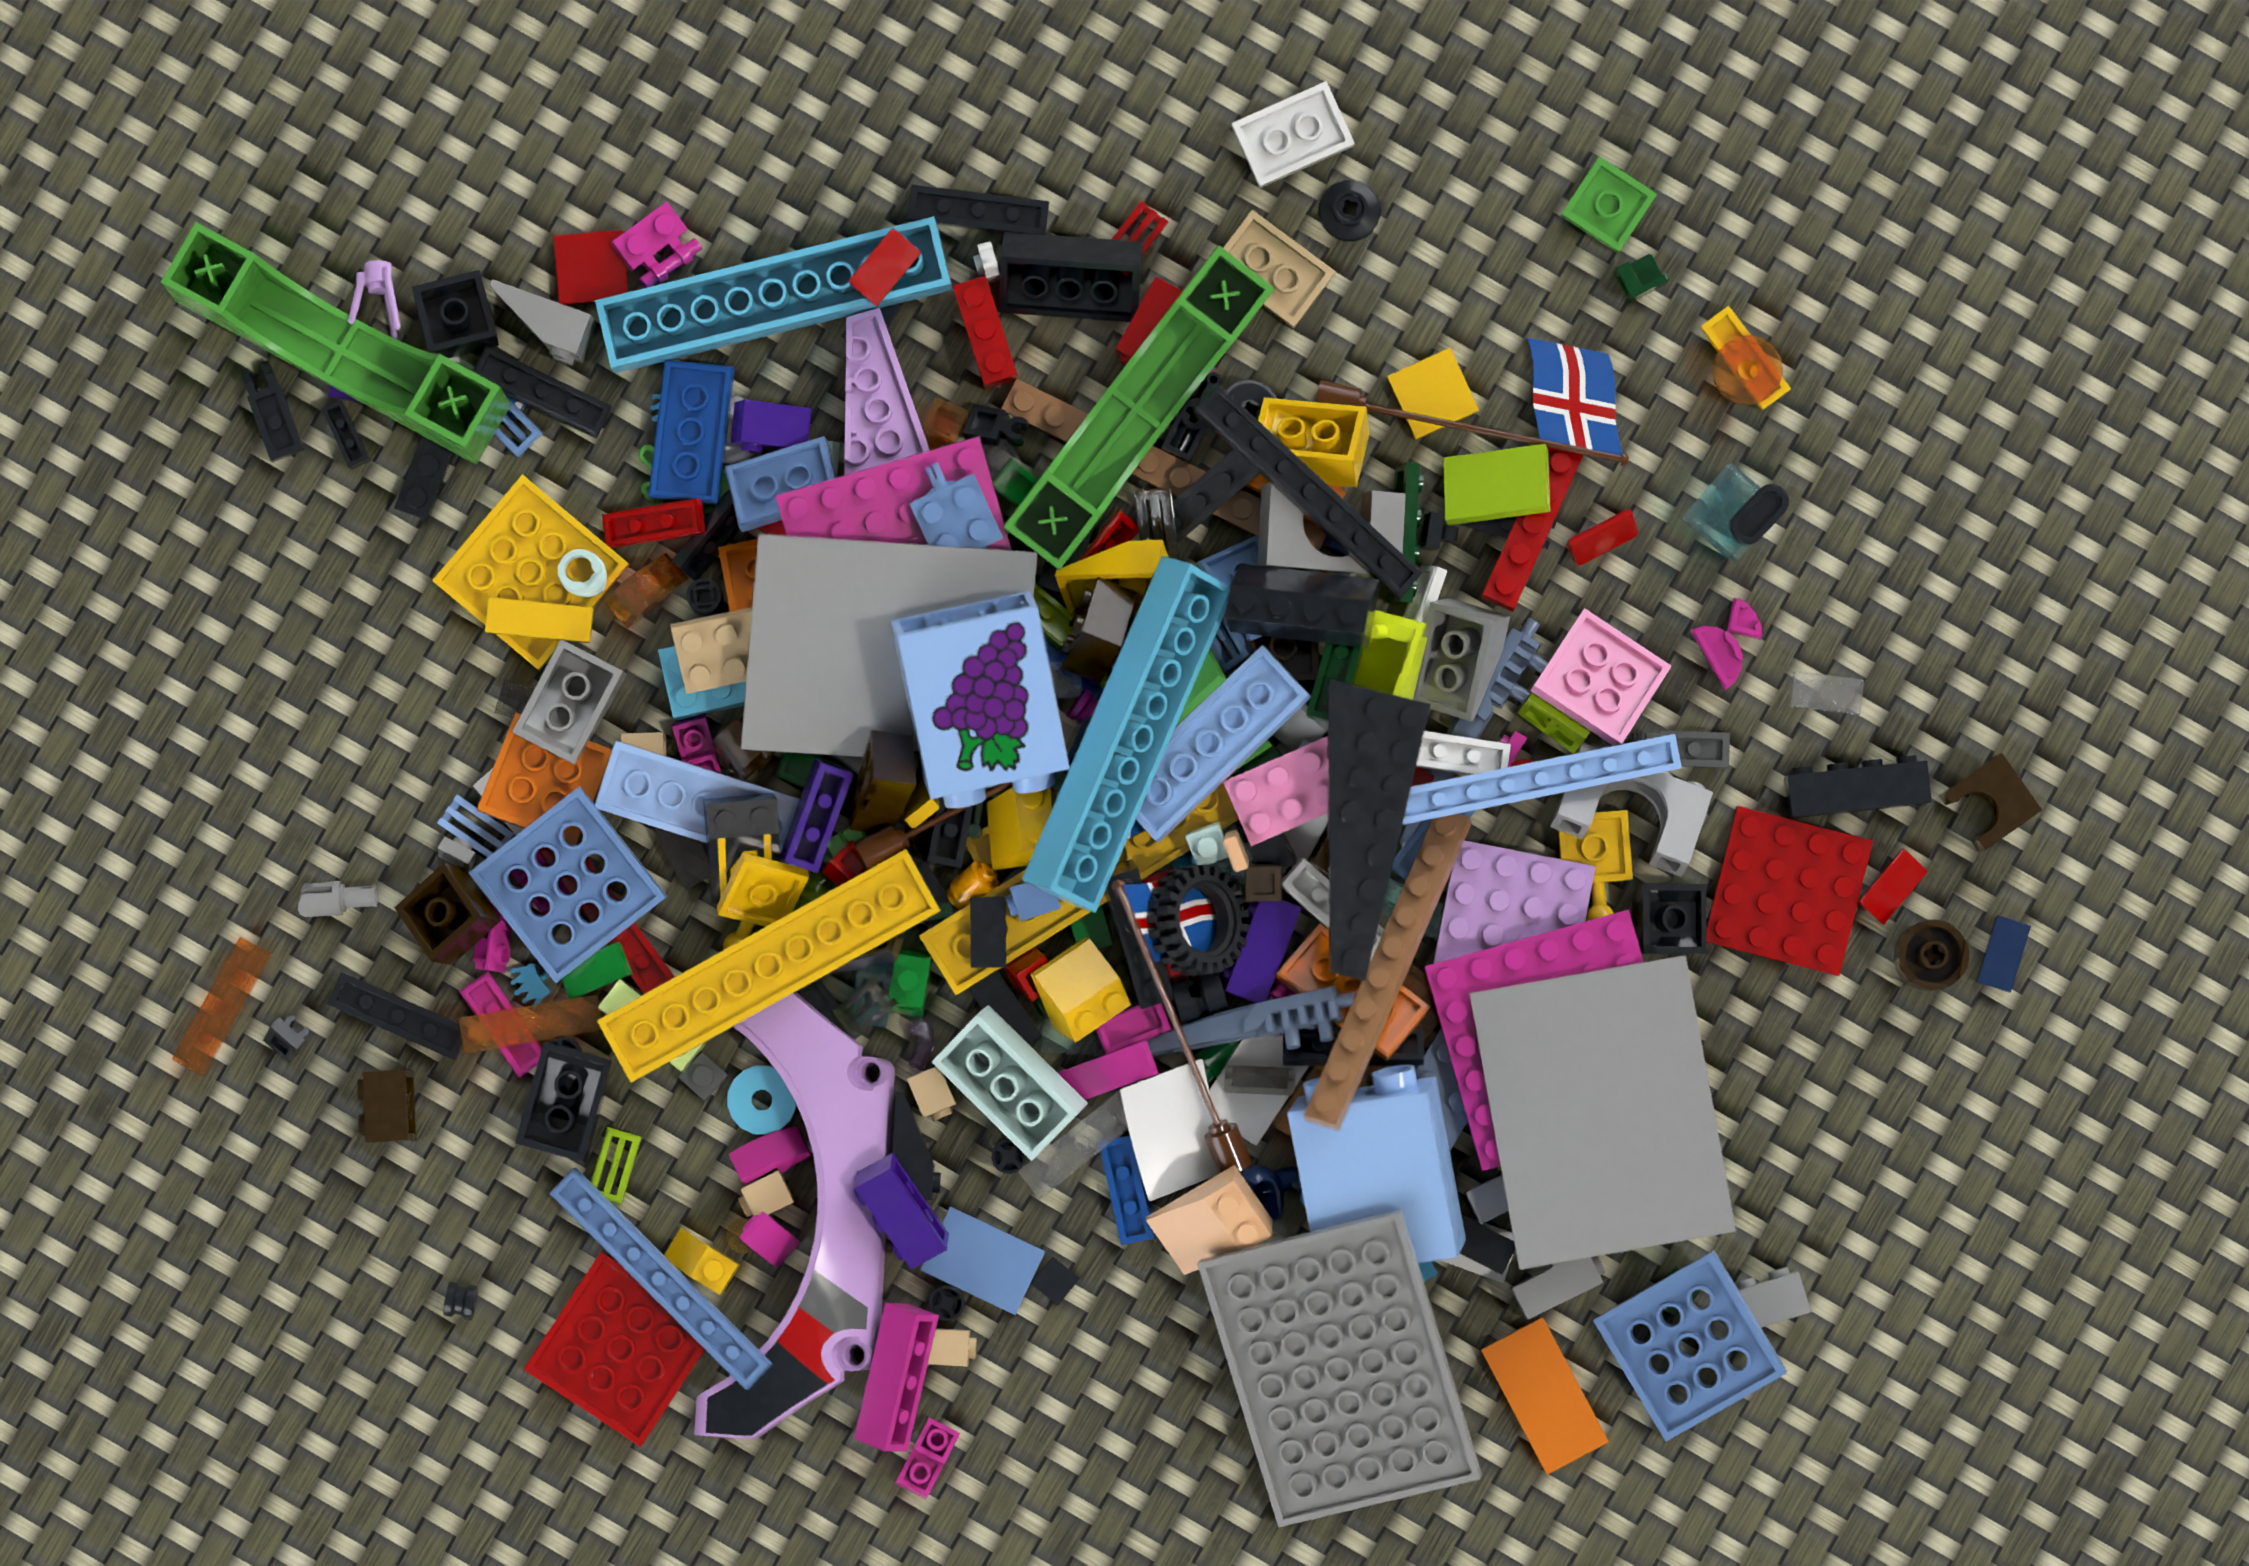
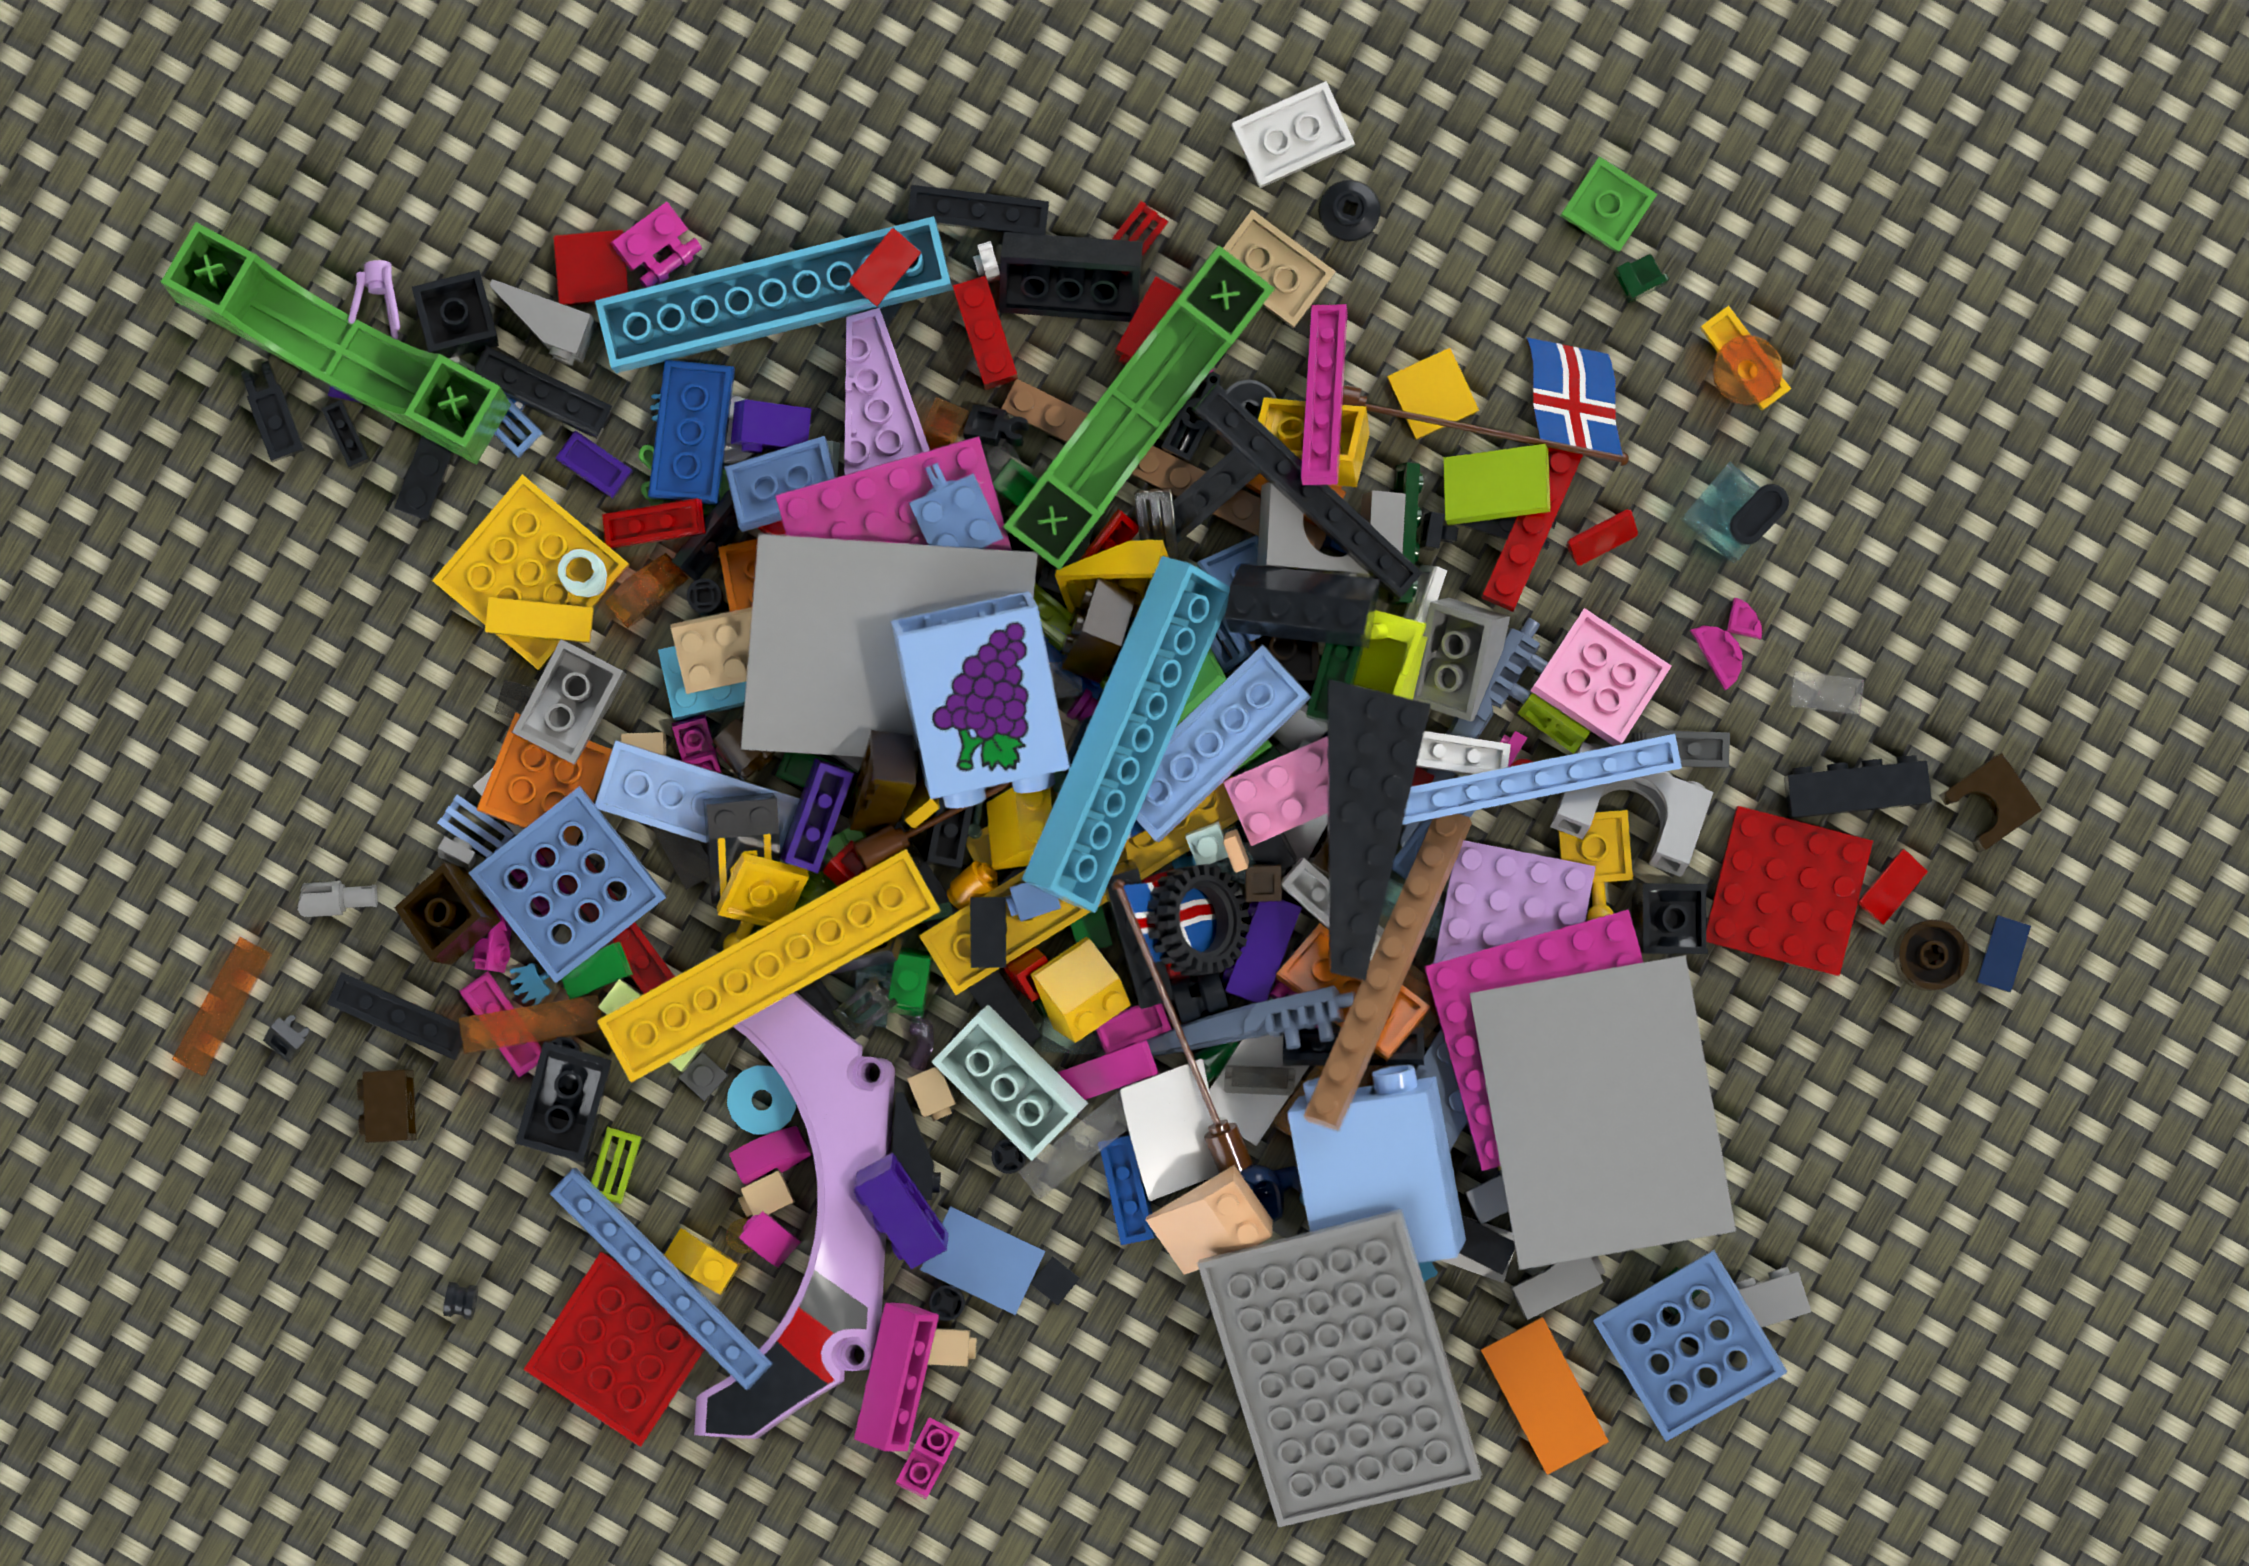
none -> dark purple tile [555,430,633,499]
none -> dark pink plate [1301,304,1348,485]

